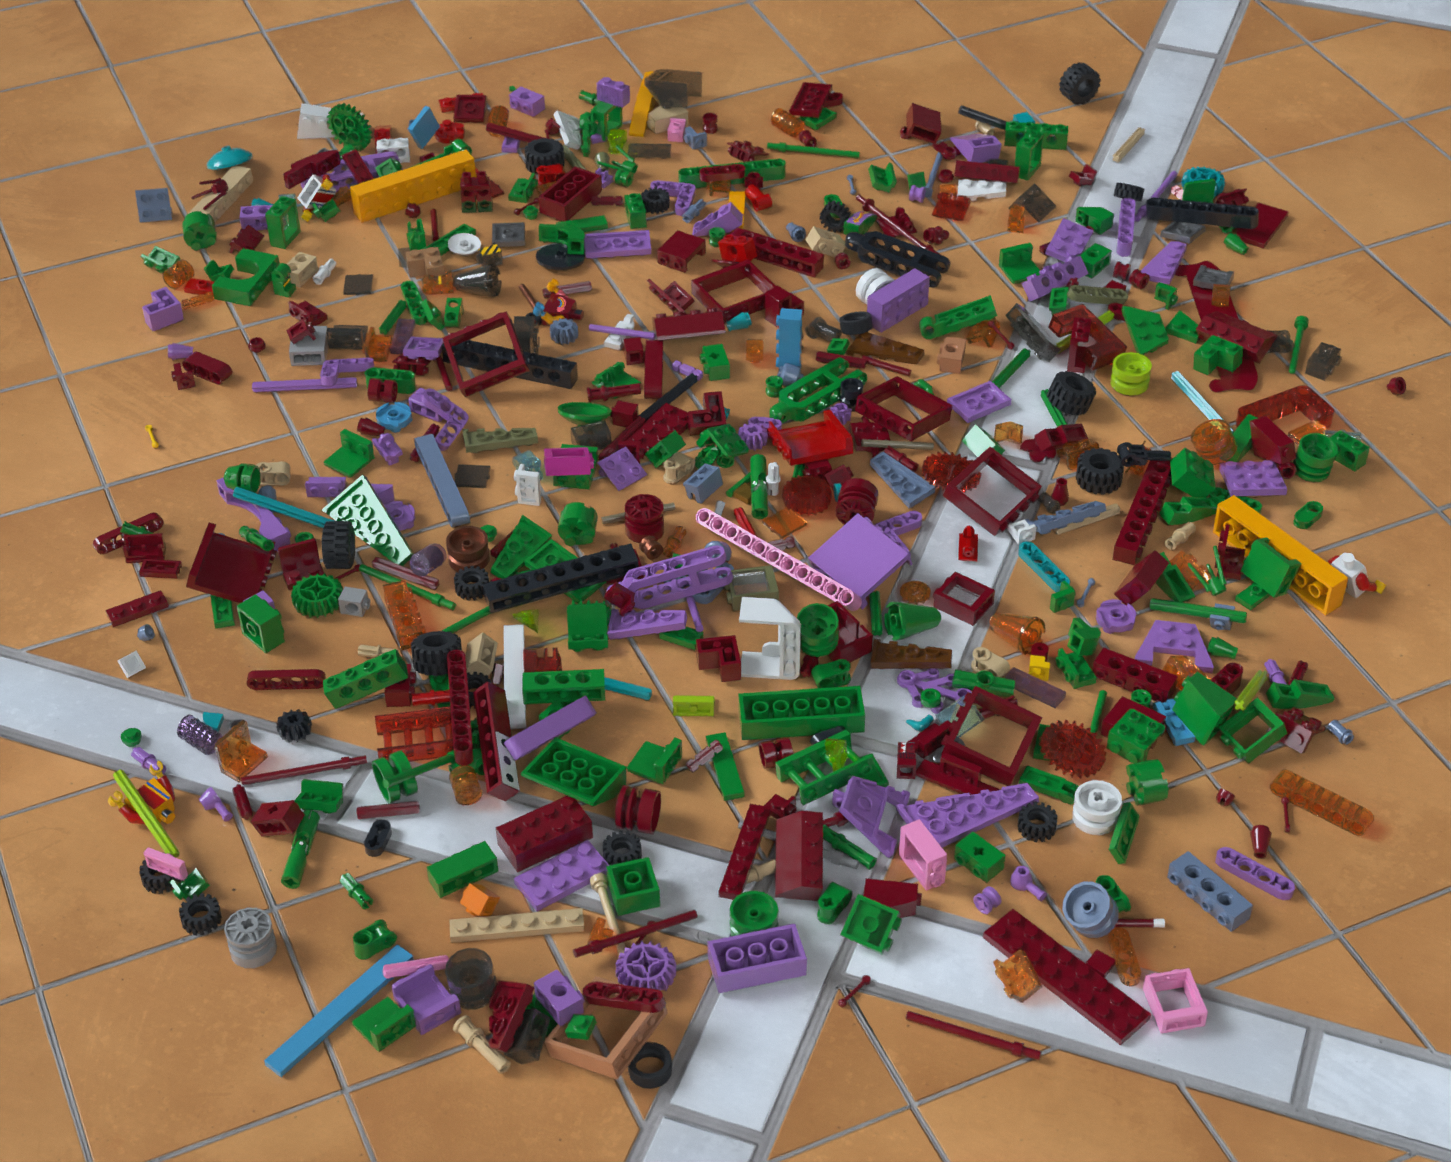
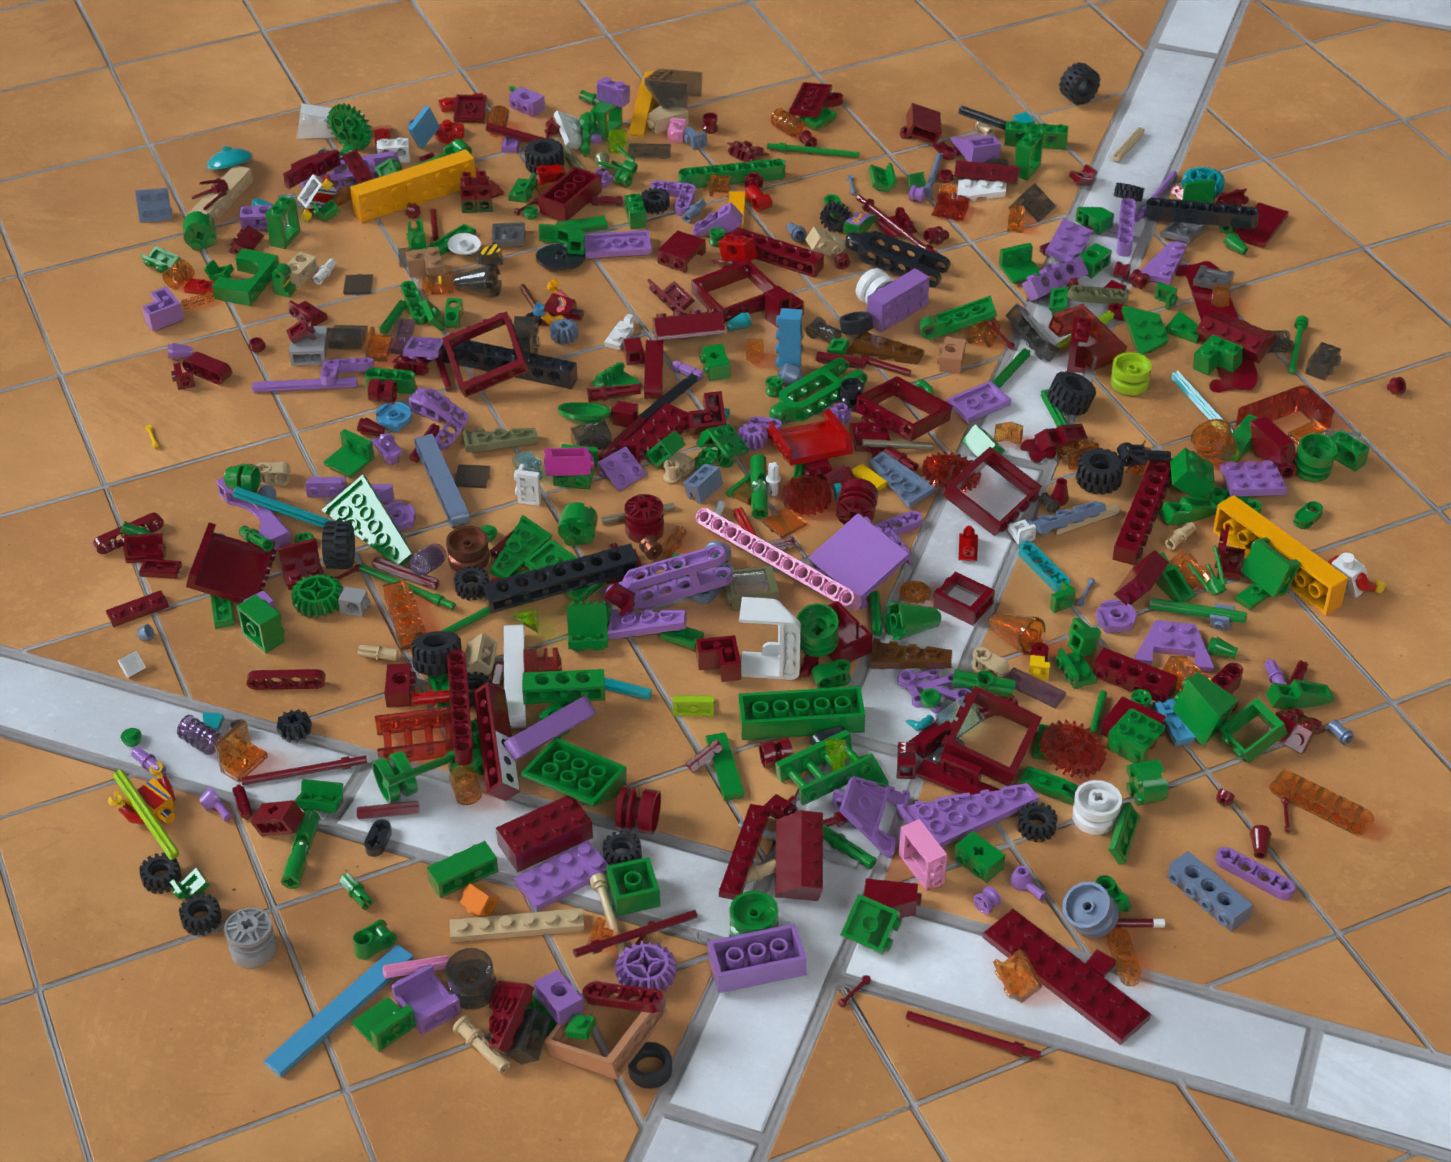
bright pink plate [143,847,188,881] -> none
green brick [323,649,408,709] -> none
axle [542,281,592,298] -> none
medium lavender bar [589,324,656,340] -> none
green bracket [627,737,682,784] -> none
medium lavender bar [686,595,704,632] -> none
dark red beam [699,164,745,182] -> none
green piece [817,882,853,924] -> none
bright pink window [1143,968,1208,1034] -> none
lime axle [1235,670,1267,711] -> none
none -> yellow tile [851,464,887,491]

